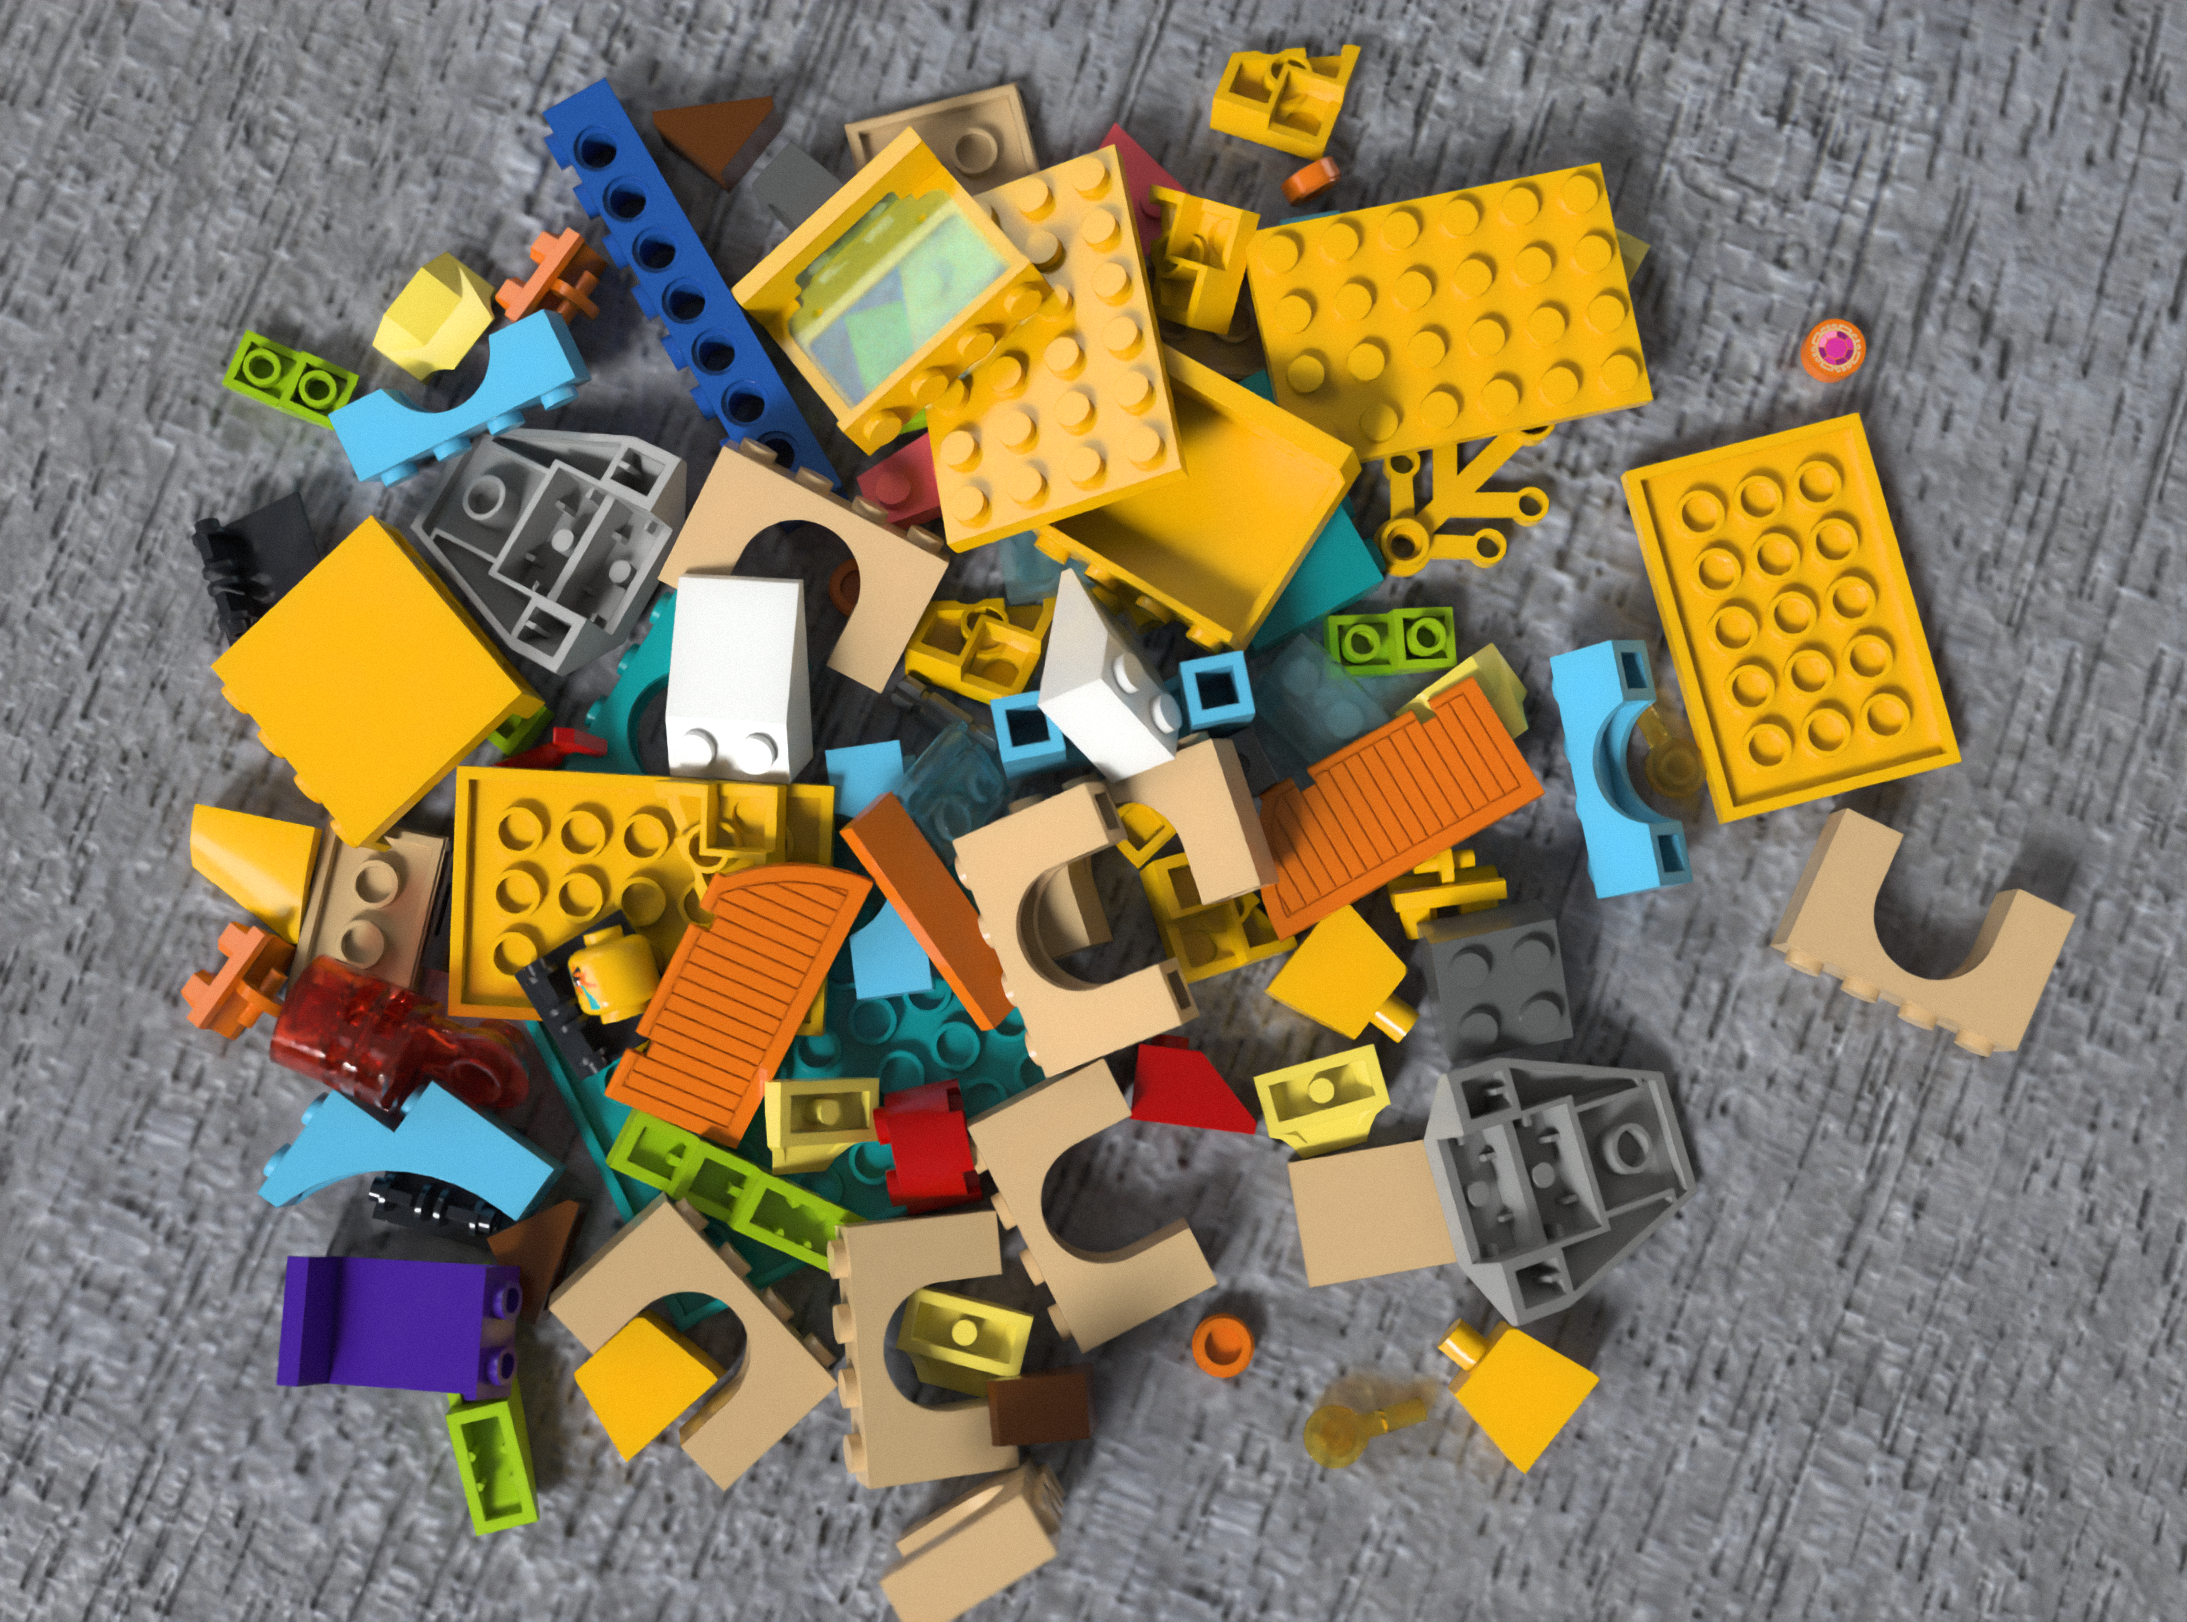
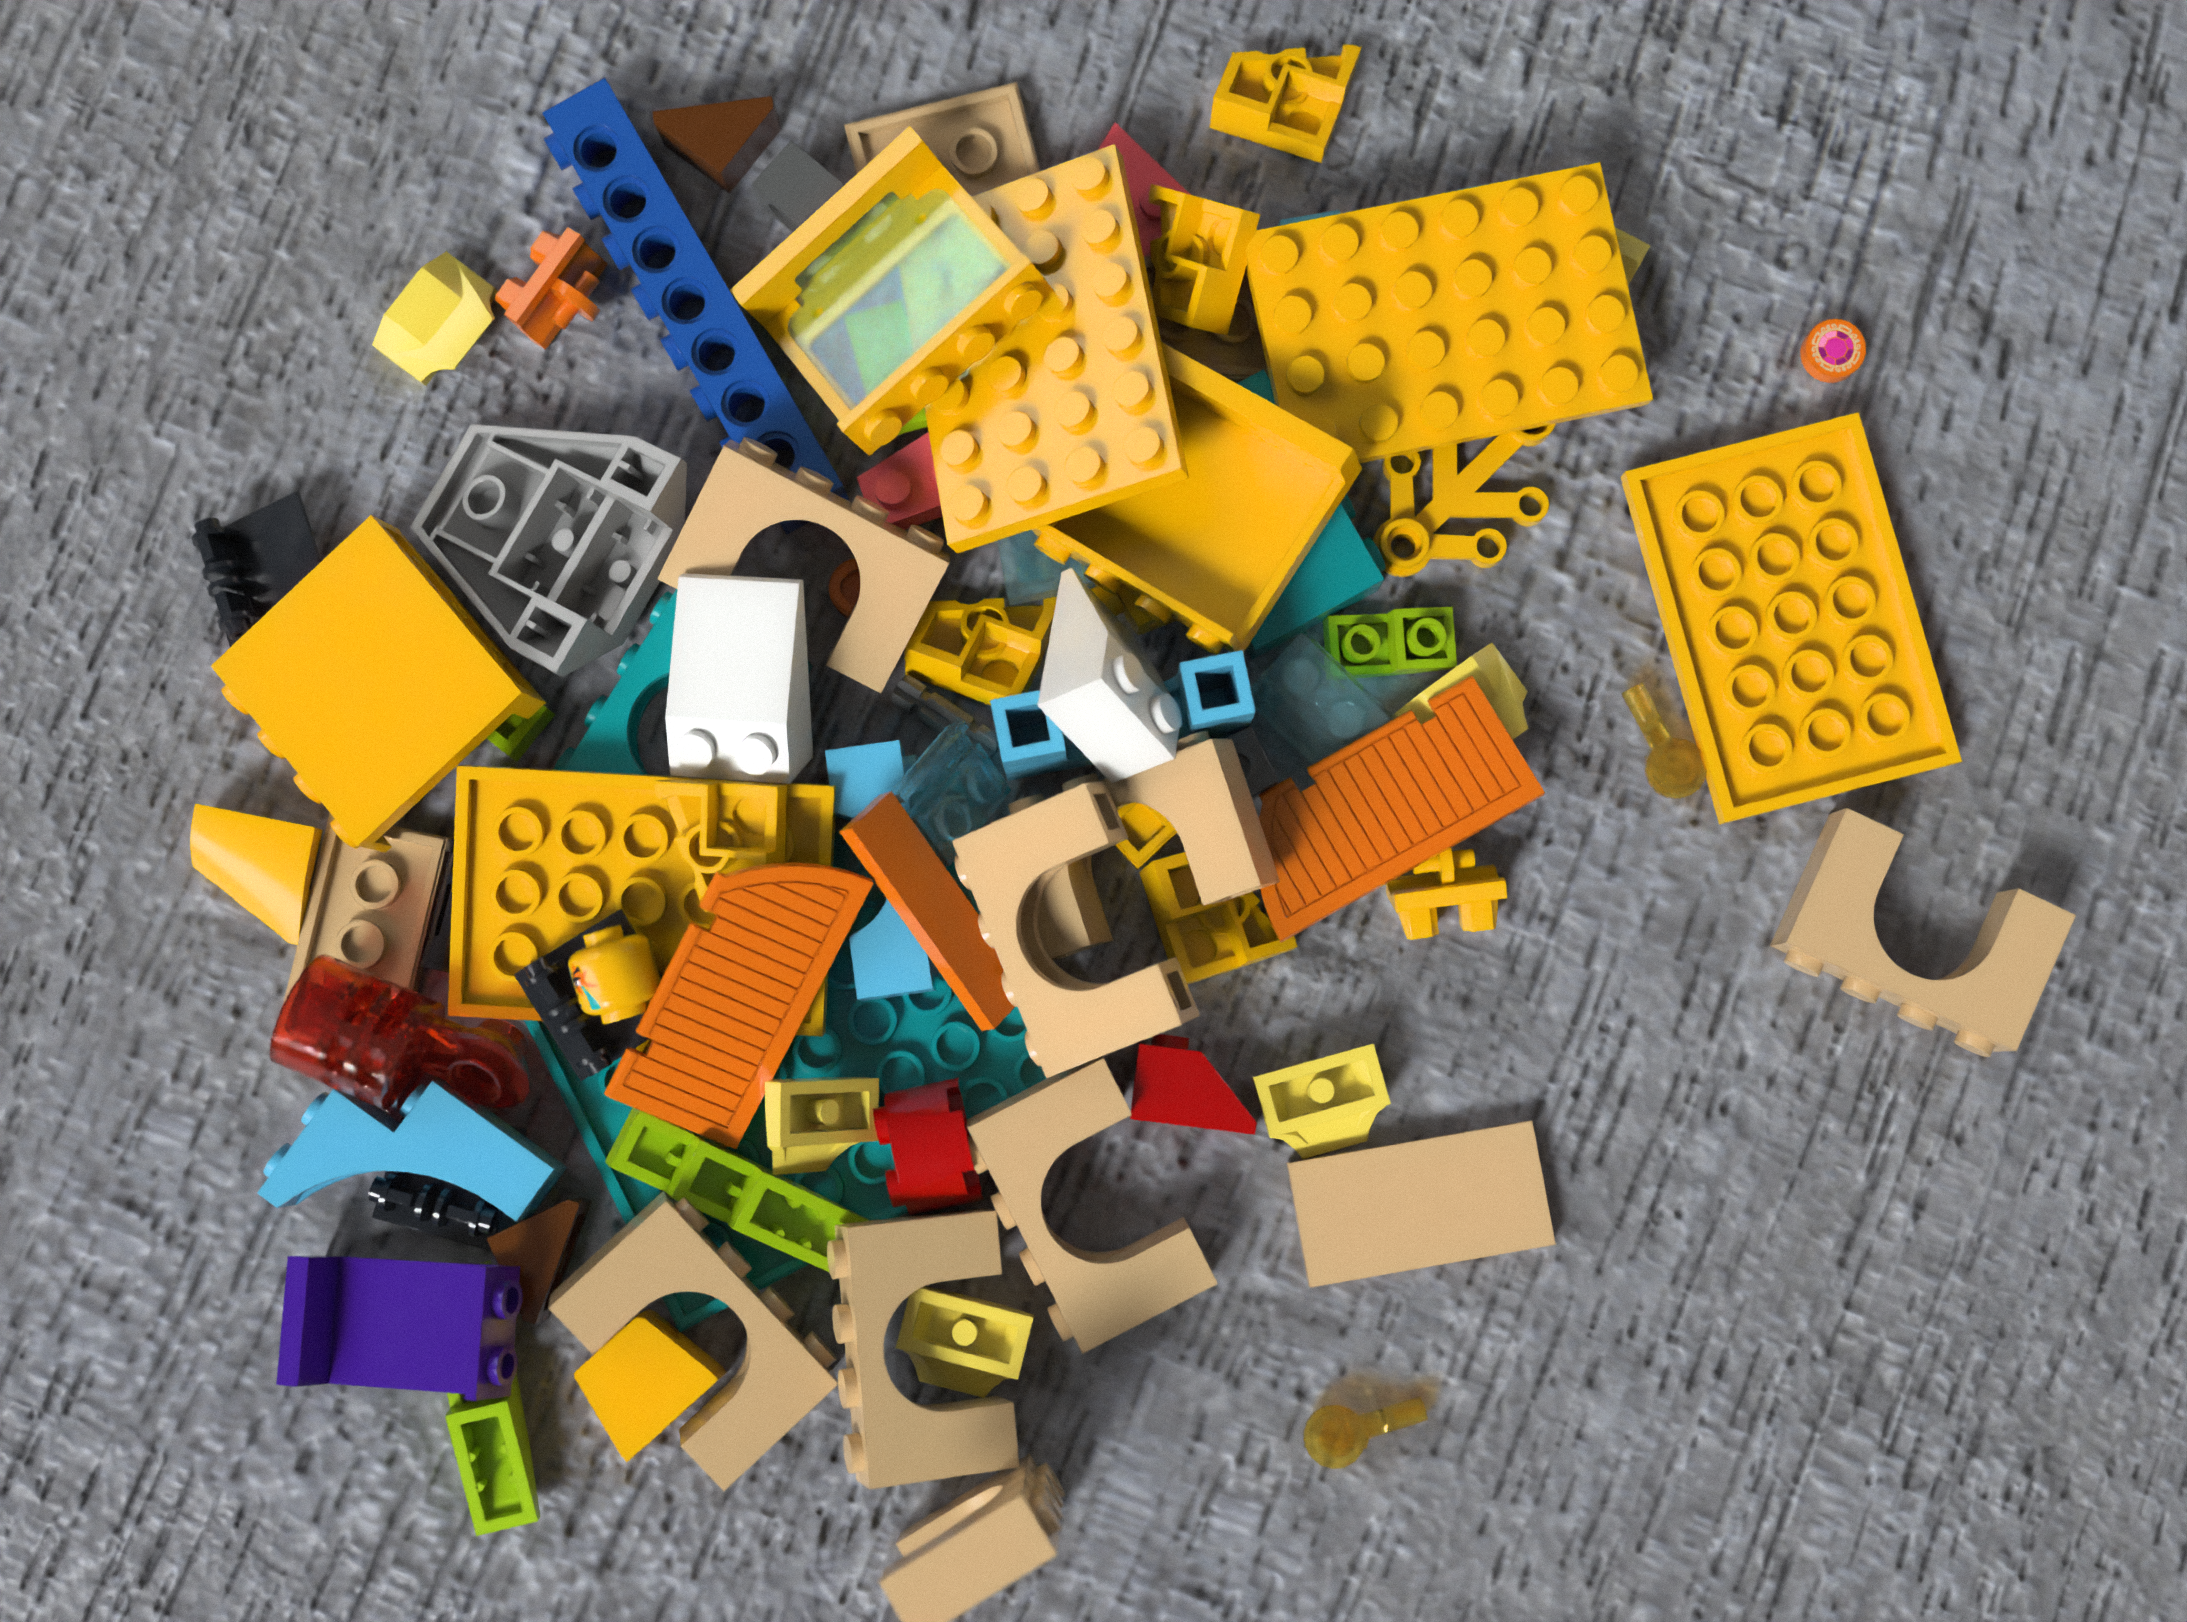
orange hips [181,921,297,1041] -> none
lime slope [222,329,360,432] -> none
medium azure arch [328,309,592,488] -> none
red piece [488,727,608,769] -> none
reddish brown slope [987,1362,1098,1447] -> none
orange tile [1191,1312,1255,1378] -> none
yellow torso [1263,904,1420,1043] -> none
orange tile [1280,156,1342,207] -> none
dark grey brick [1416,898,1574,1063] -> none
light grey wedge [1423,1057,1698,1326] -> none
yellow torso [1437,1318,1600,1474] -> none
medium azure arch [1550,640,1694,899] -> none

